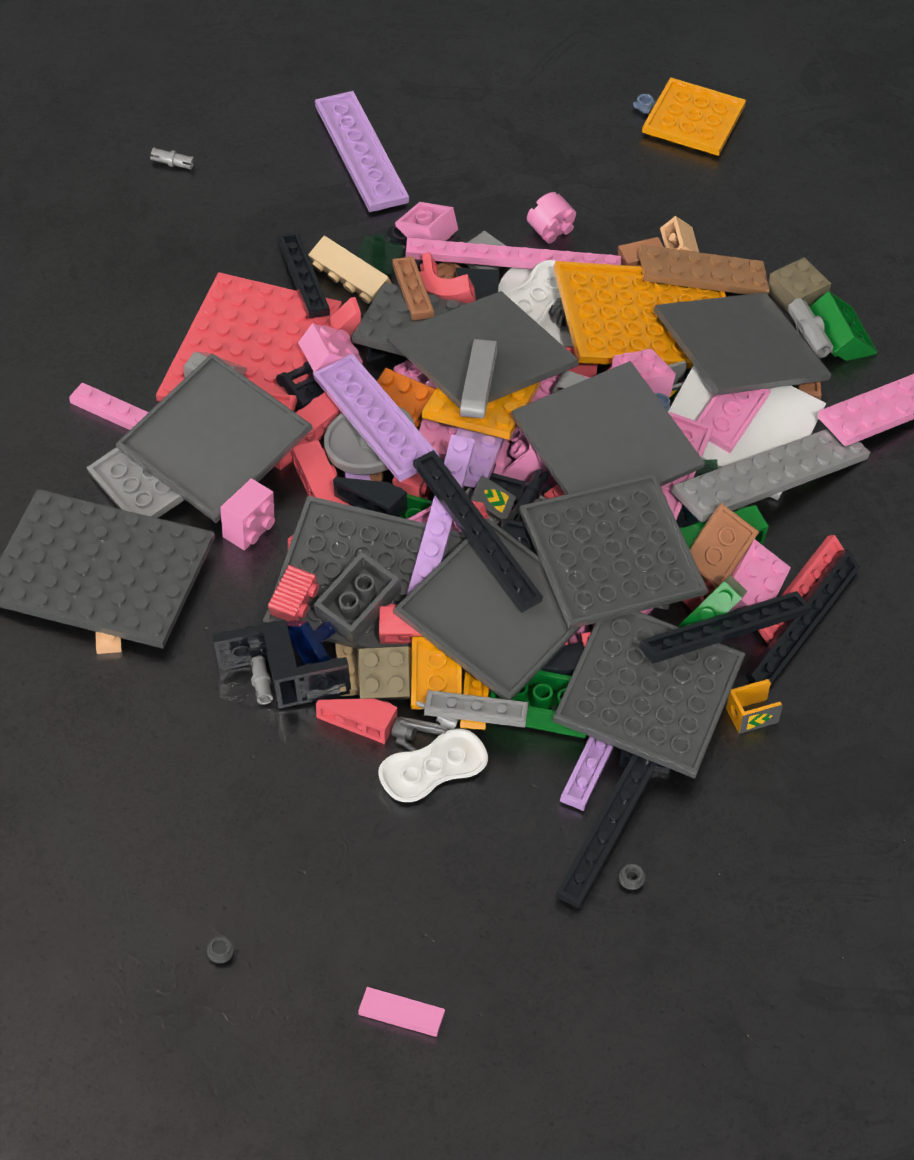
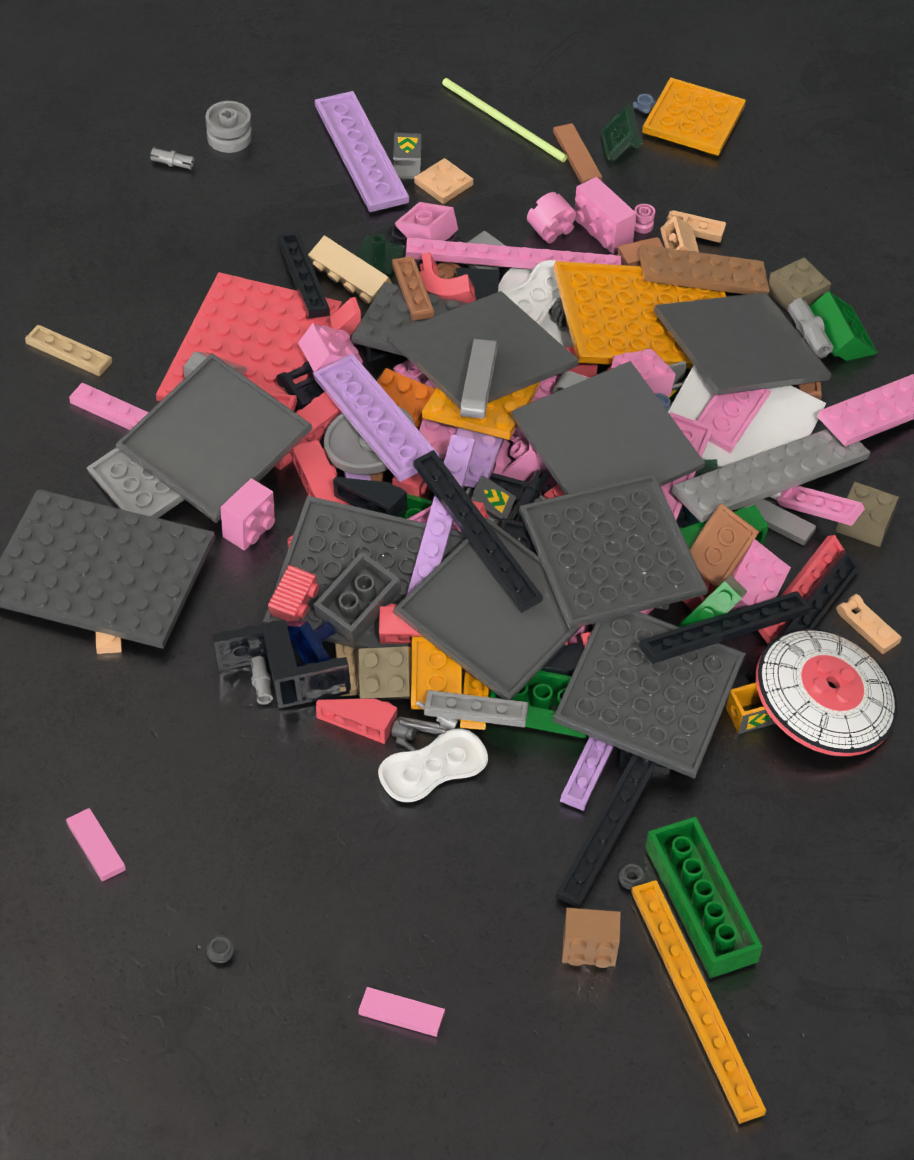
none -> tan tile [25,325,112,376]
none -> bright pink tile [66,808,126,882]
none -> light grey wheel [205,101,252,153]
none -> piece [393,133,421,179]
none -> light nougat plate [414,158,473,204]
none -> yellowish green piece [442,78,567,162]
none -> nougat tile [553,123,602,184]
none -> medium nougat brick [562,908,621,968]
none -> bright pink brick [574,177,636,254]
none -> clear green tile [601,104,643,162]
none -> light orange plate [631,880,766,1124]
none -> bright pink wheel [634,204,655,234]
none -> green brick [645,817,762,979]
none -> light nougat plate [664,211,726,243]
none -> light grey tile [734,499,816,546]
none -> dish [756,629,897,756]
none -> bright pink plate [777,486,865,526]
none -> dark tan brick [836,482,899,547]
none -> light nougat plate [836,594,901,655]

